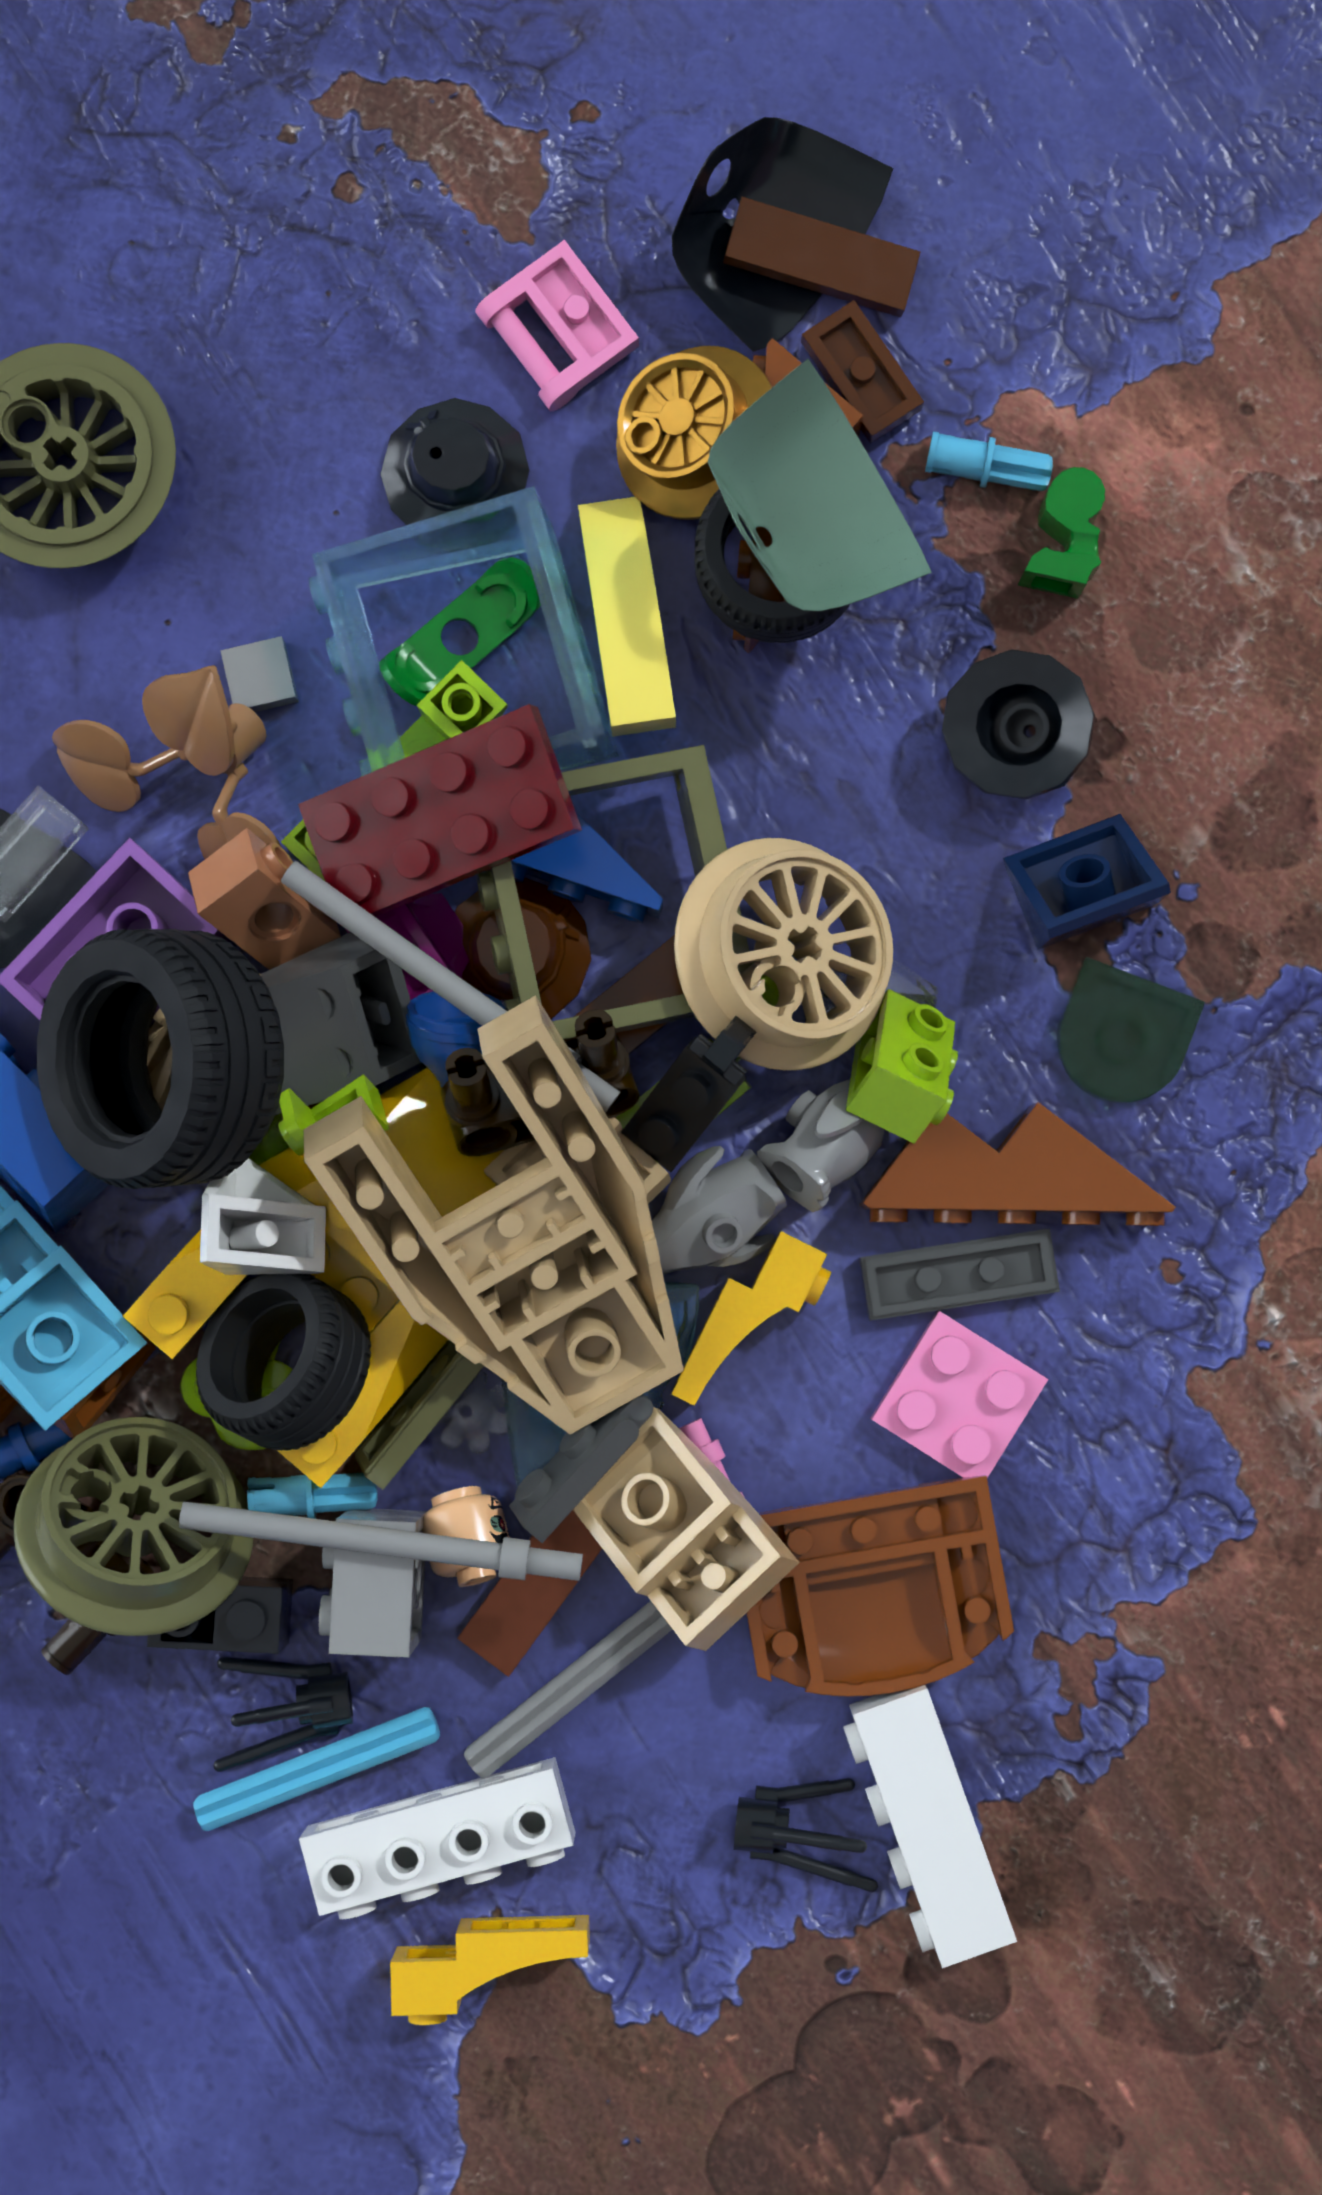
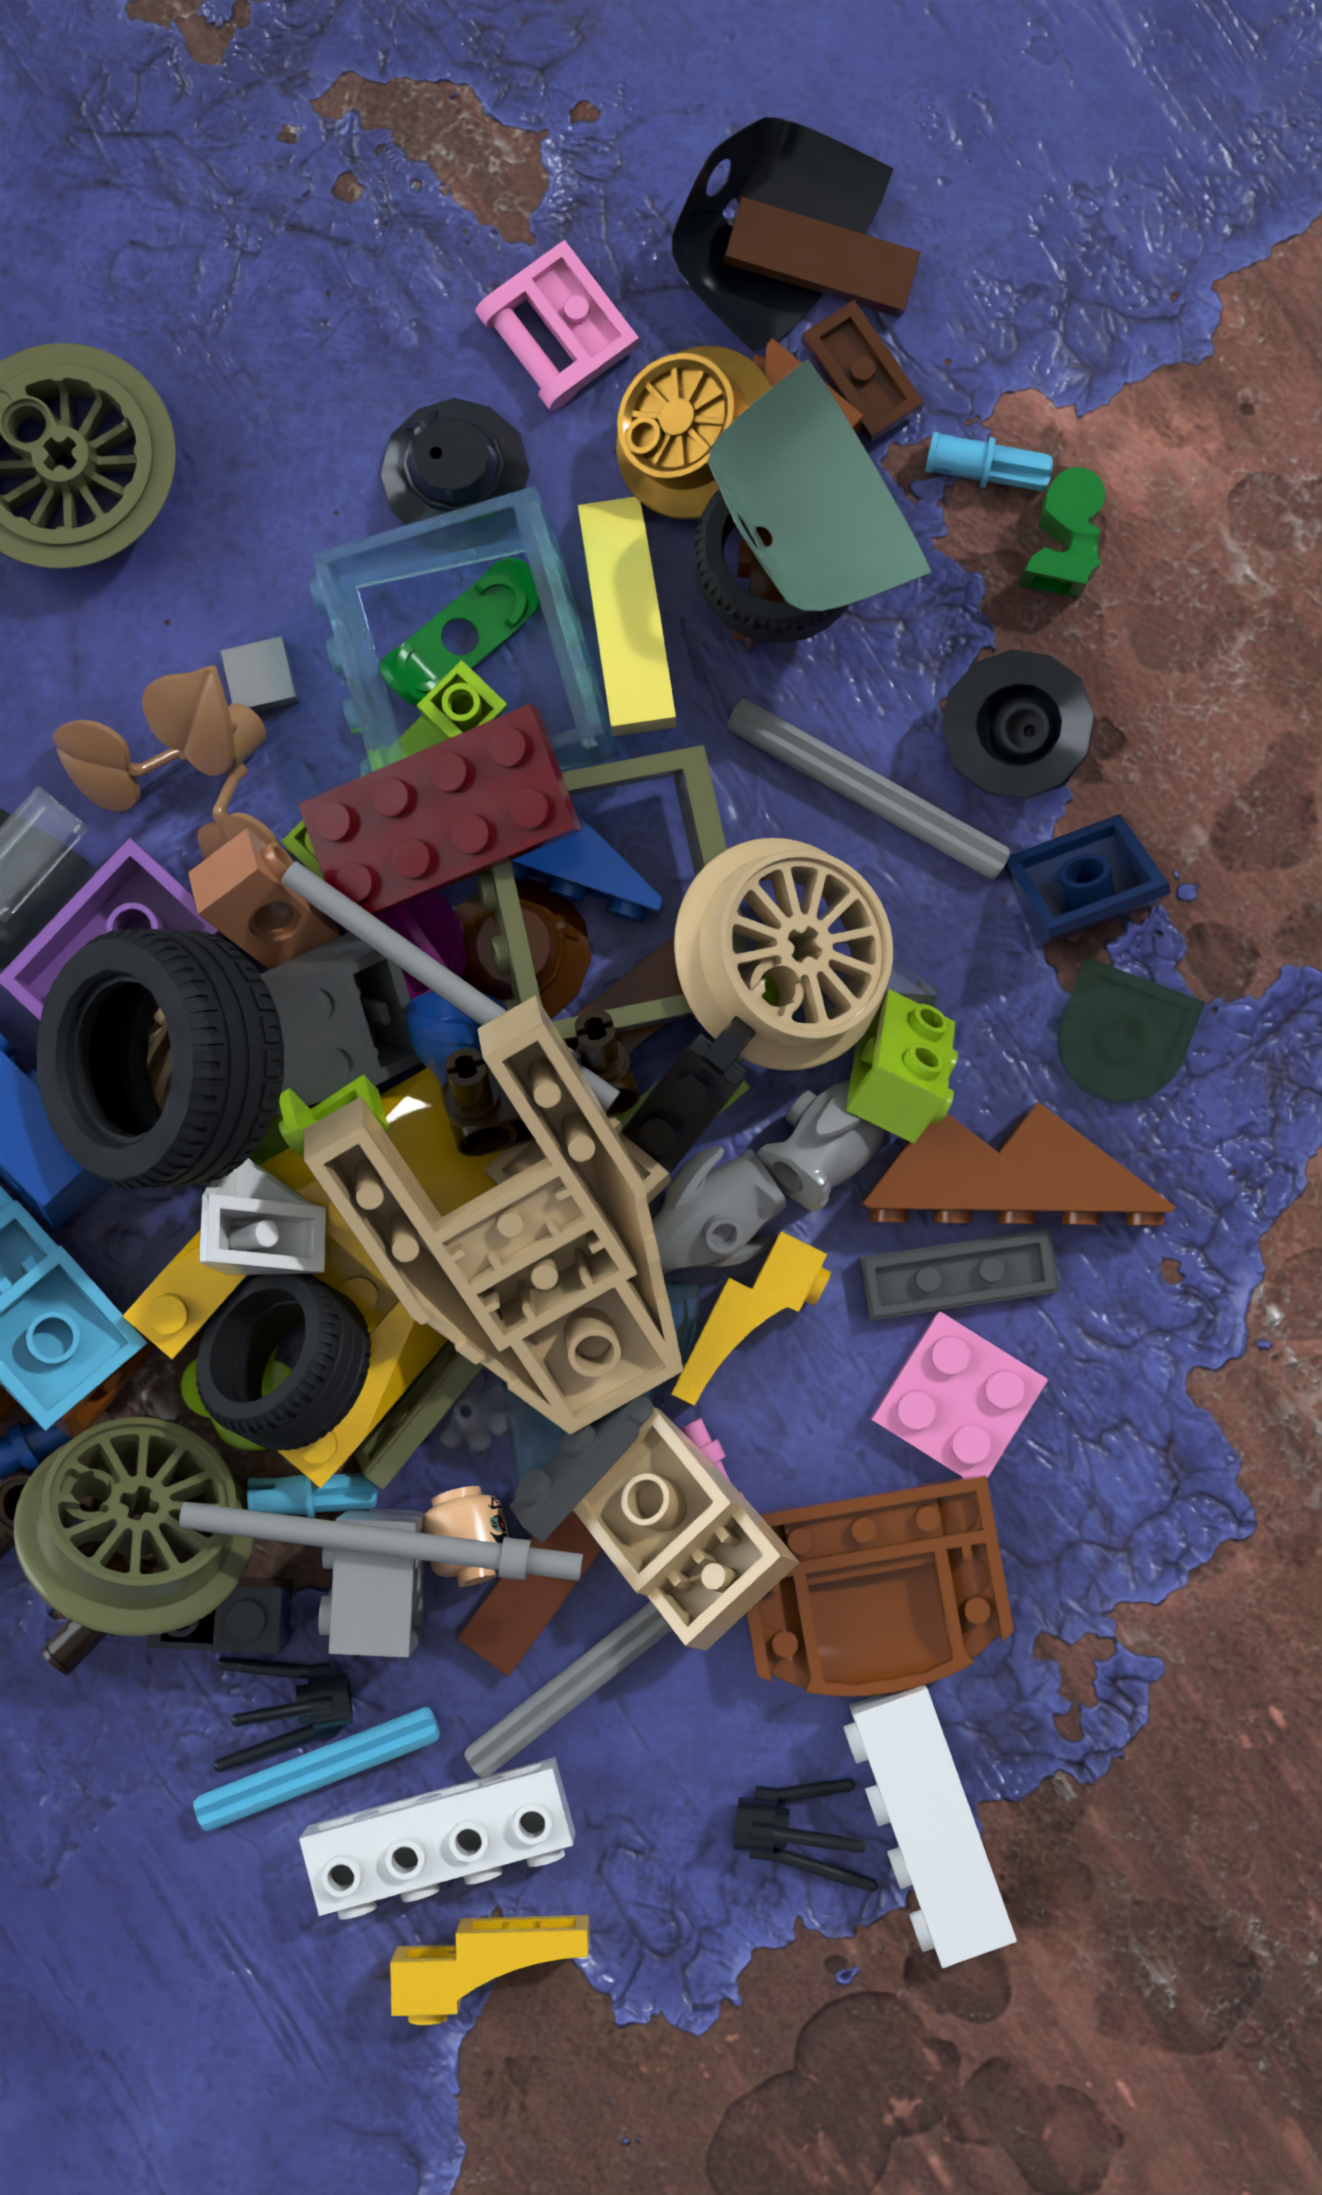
none -> light grey axle [727,699,1010,879]

